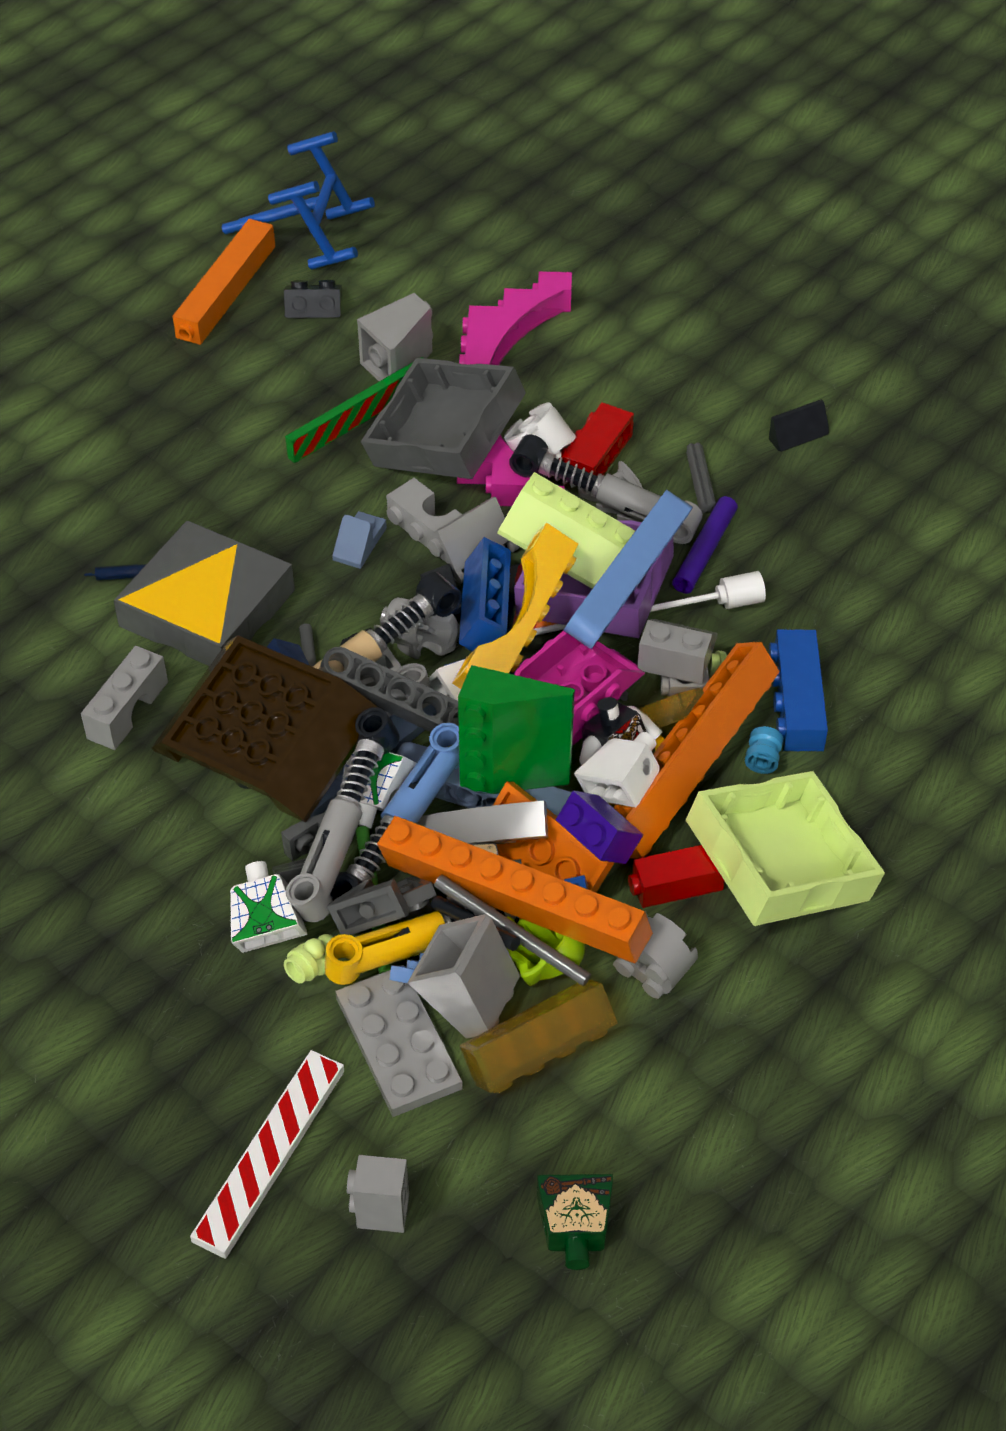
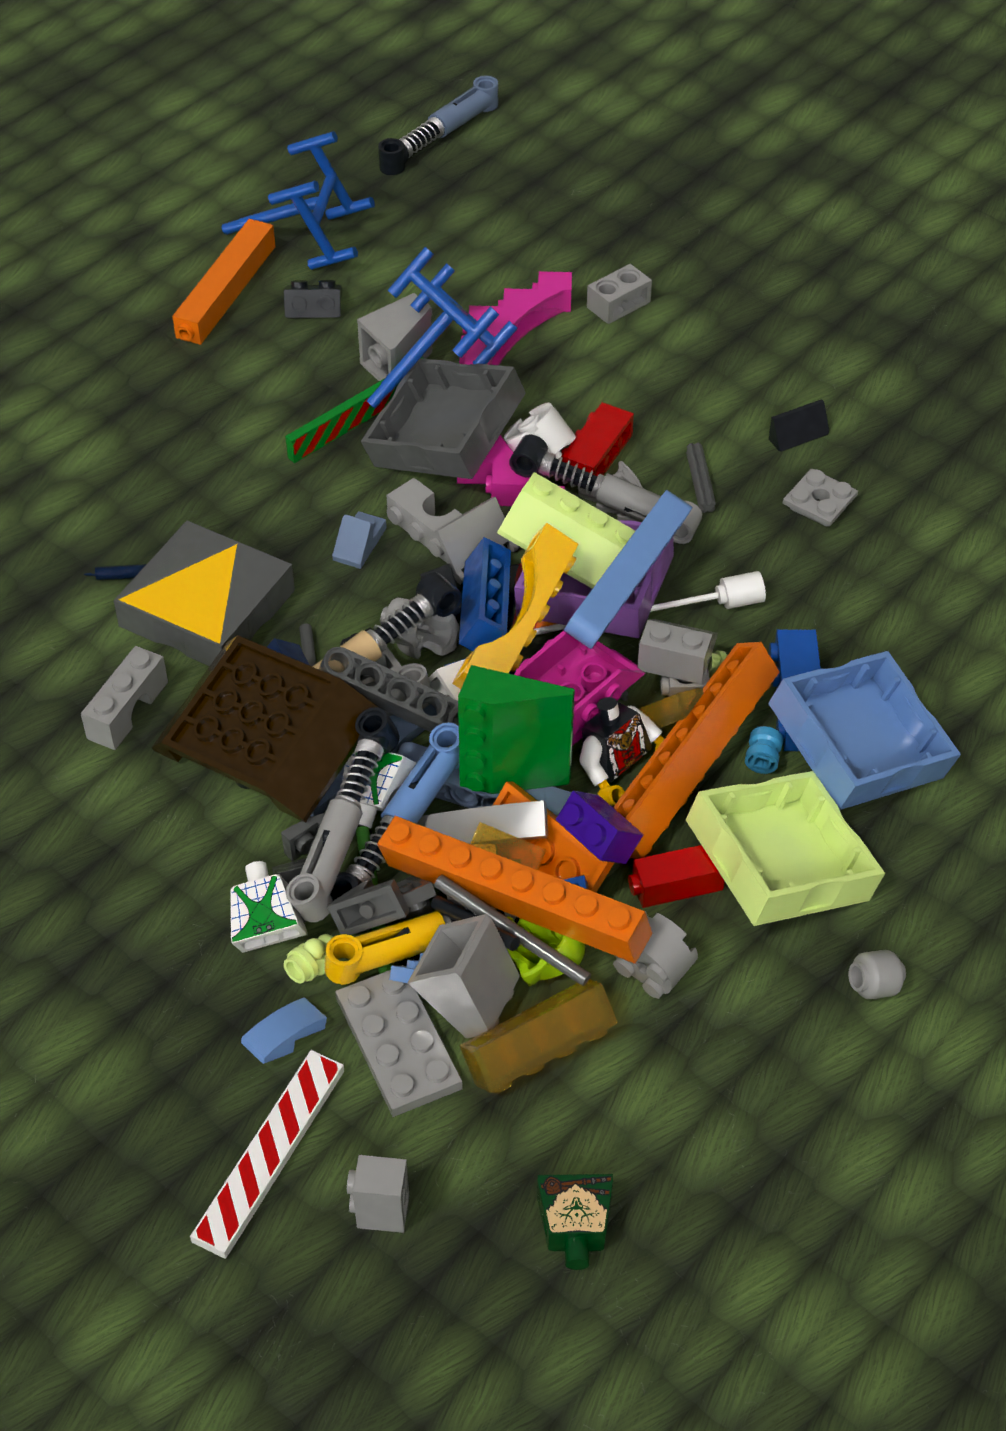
white torso [574,732,660,808] -> none
dark purple piece [672,496,738,594] -> none
none -> medium blue slope [241,997,327,1064]
none -> blue piece [367,247,518,408]
none -> piece [378,76,498,175]
none -> clear yellow tile [470,822,546,870]
none -> light grey brick [587,264,652,324]
none -> medium blue tile [768,651,961,810]
none -> light grey piece [782,469,858,527]
none -> light grey head [848,950,906,999]

